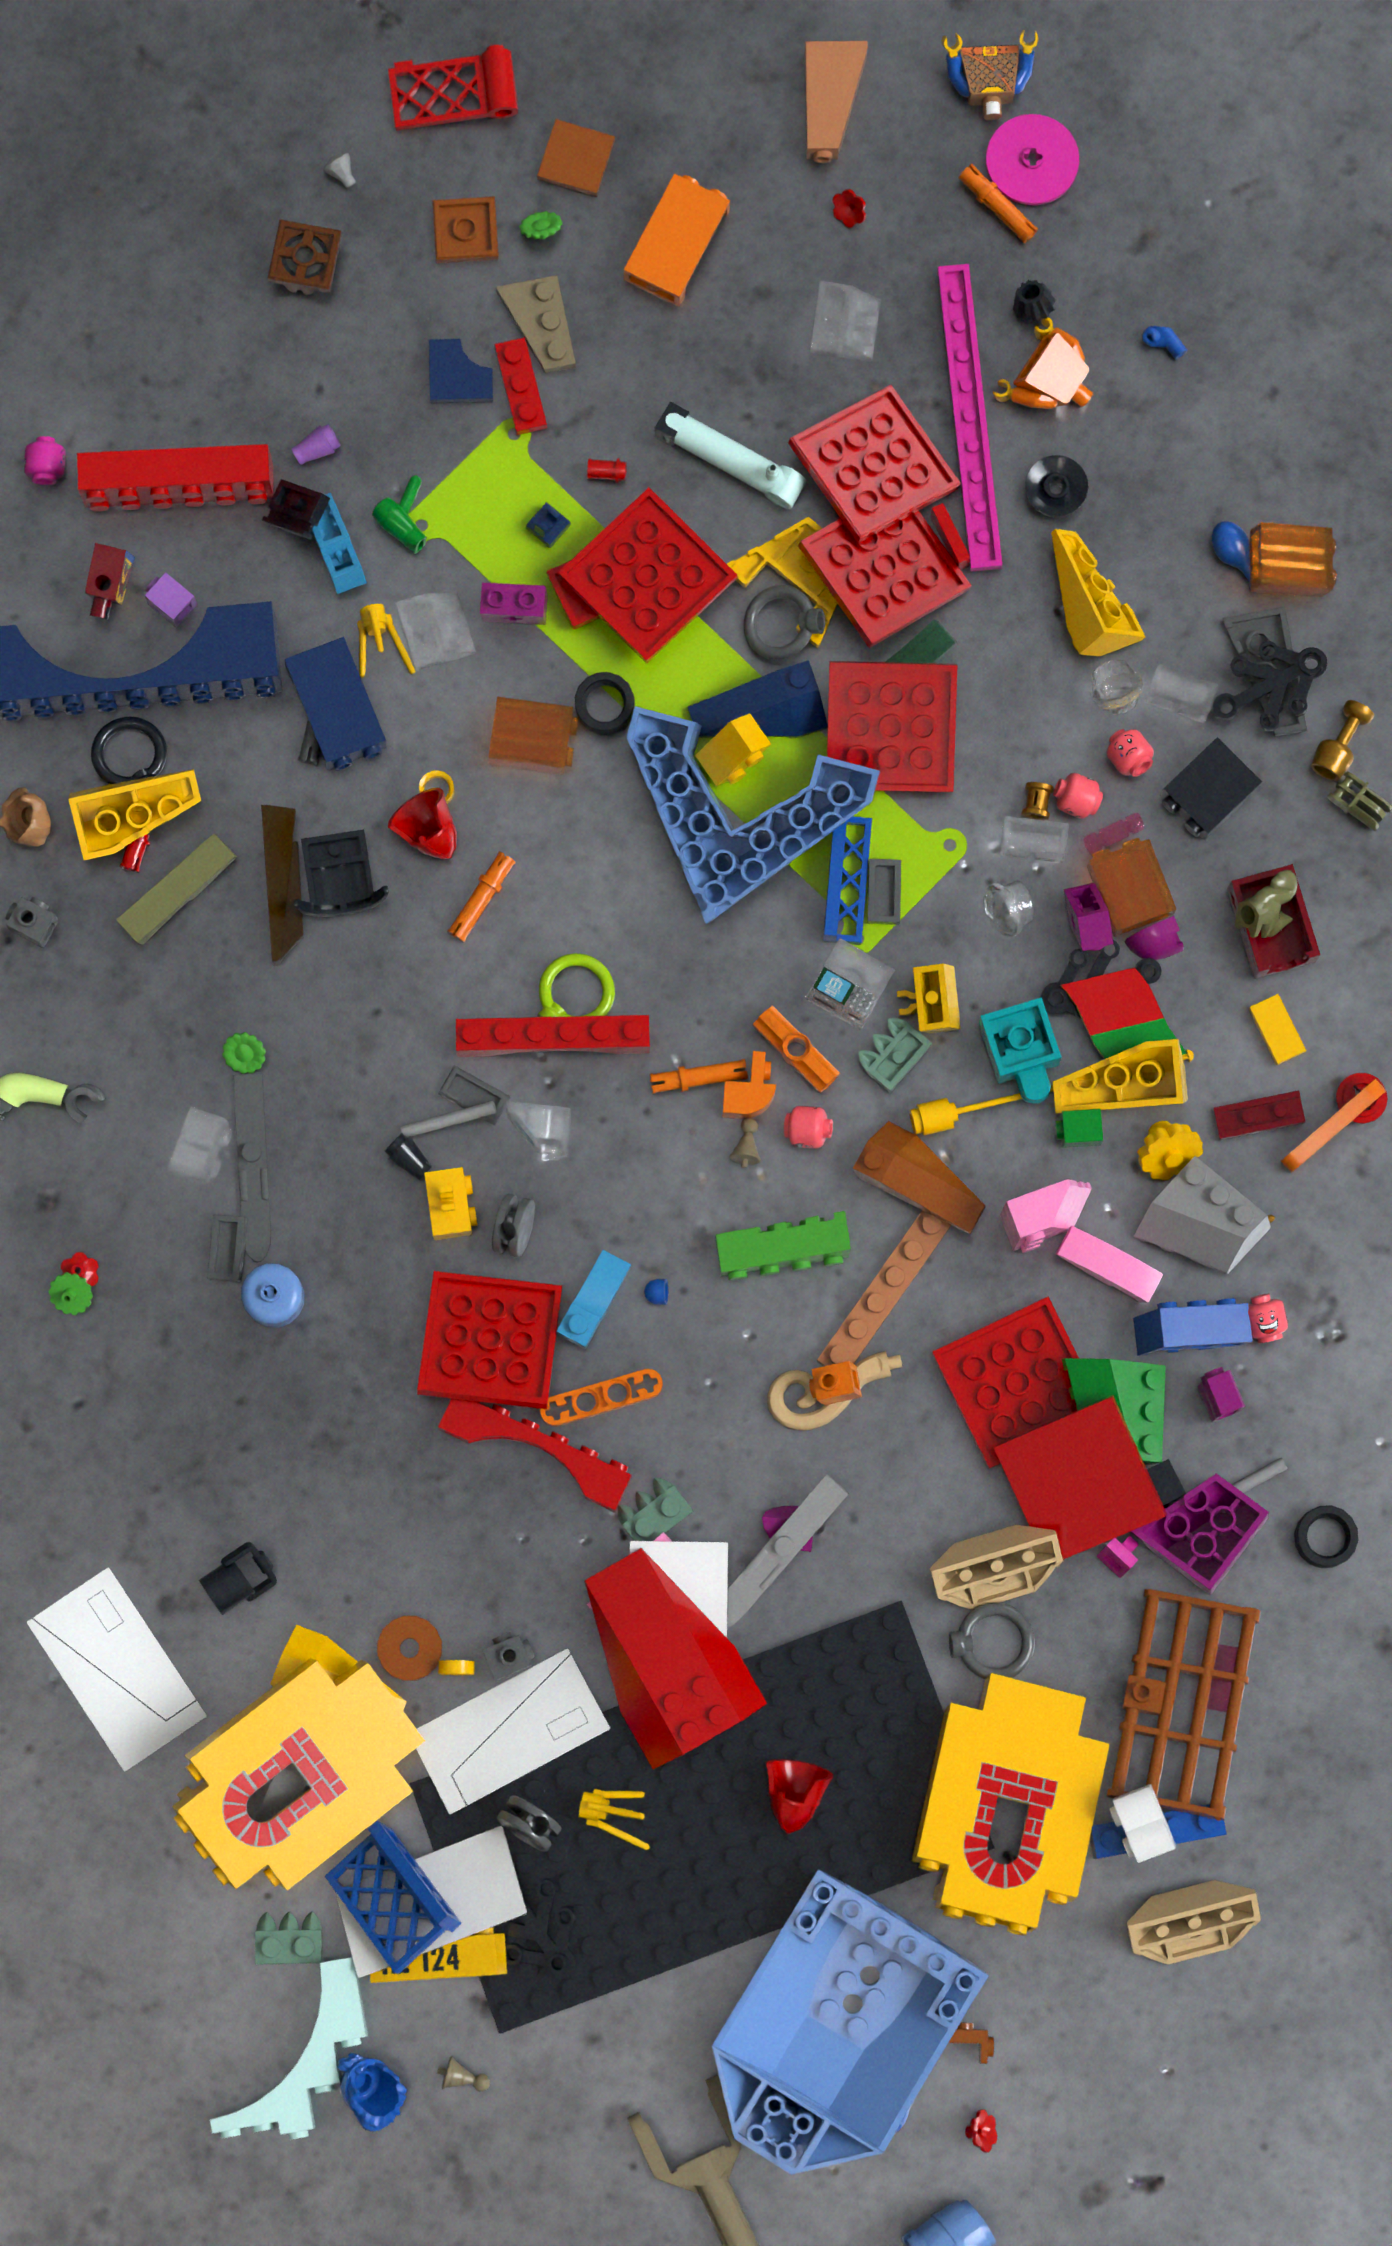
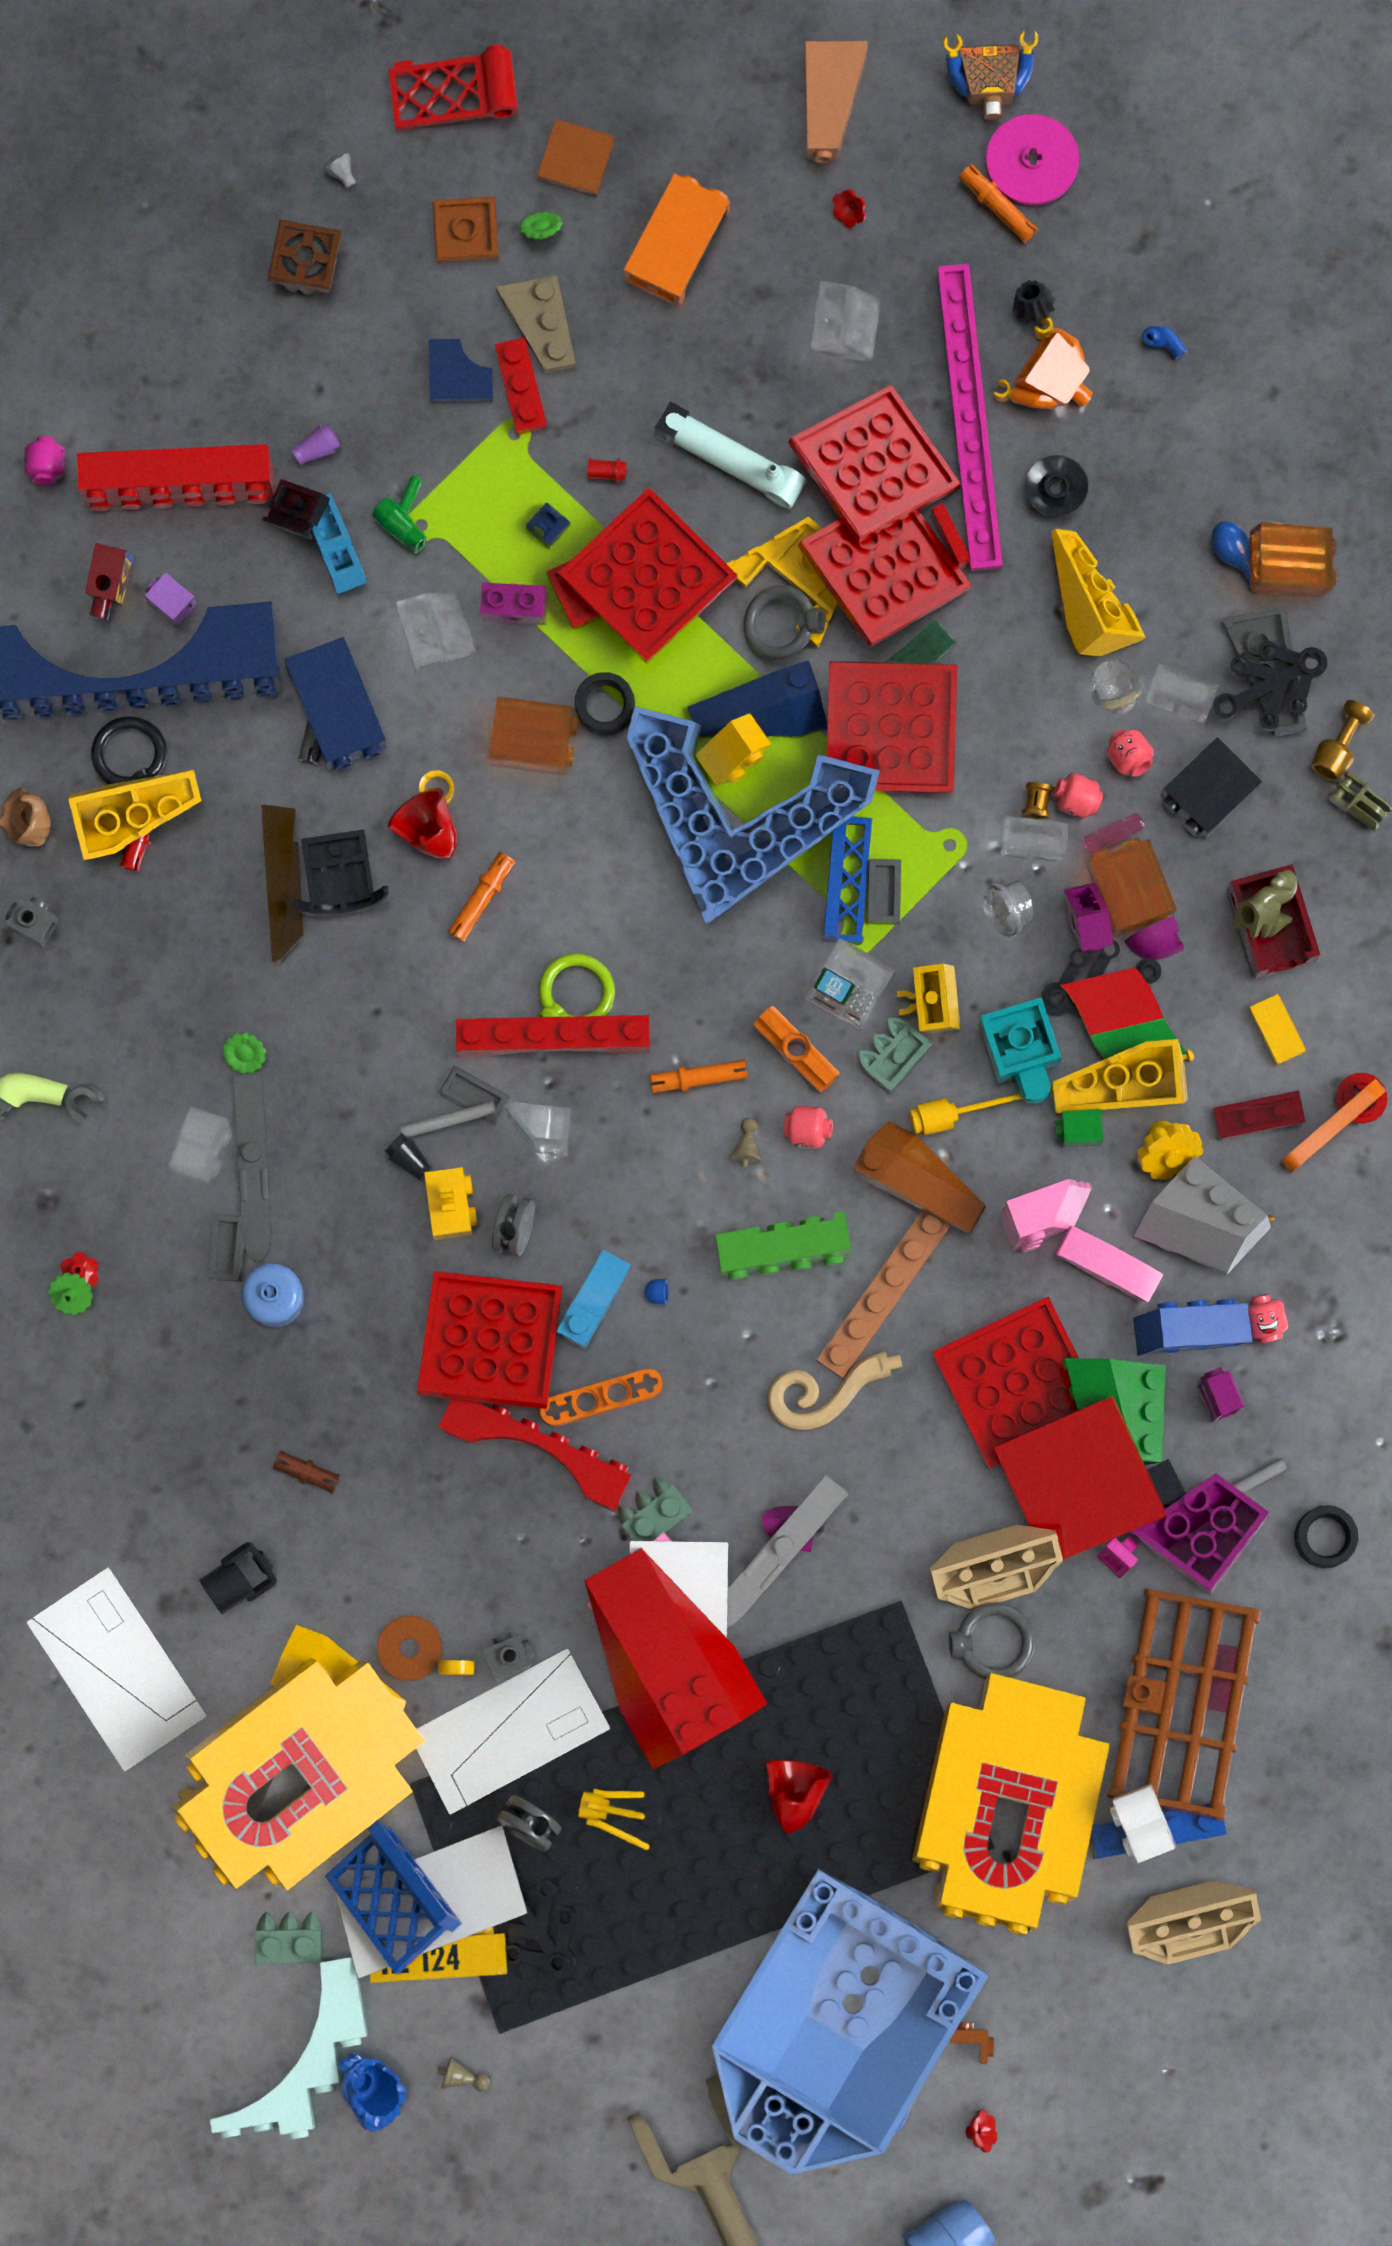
olive slope [116,833,237,944] -> none
yellow plant [357,604,415,677] -> none
orange brick [722,1051,776,1119] -> none
orange brick [809,1361,862,1405] -> none
none -> copper pin [273,1450,341,1494]

